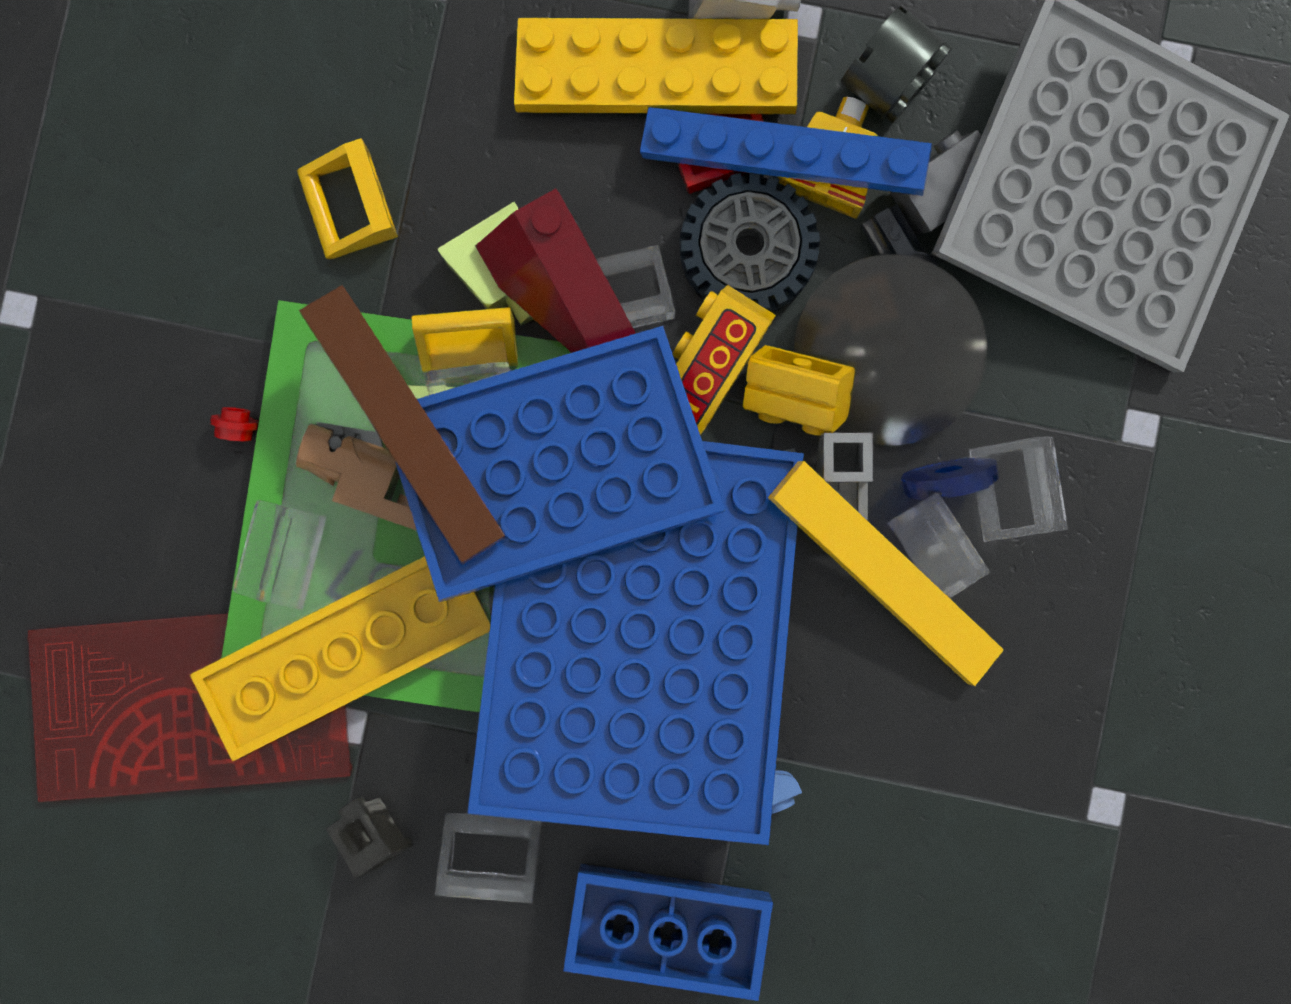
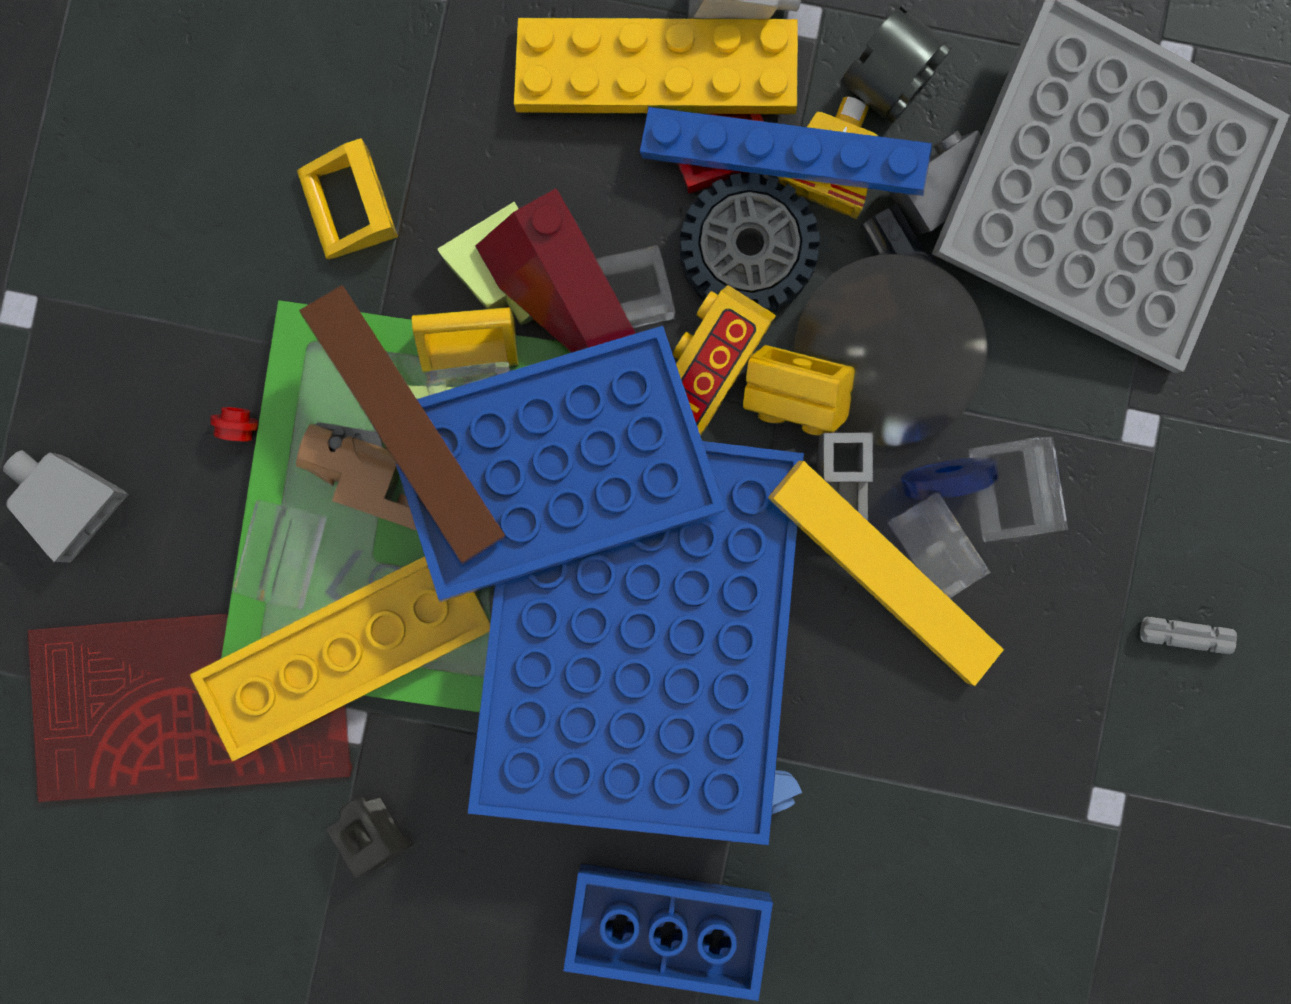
clear tile [435,812,541,903] -> none
none -> light grey torso [3,450,129,563]
none -> light grey axle [1140,617,1237,654]

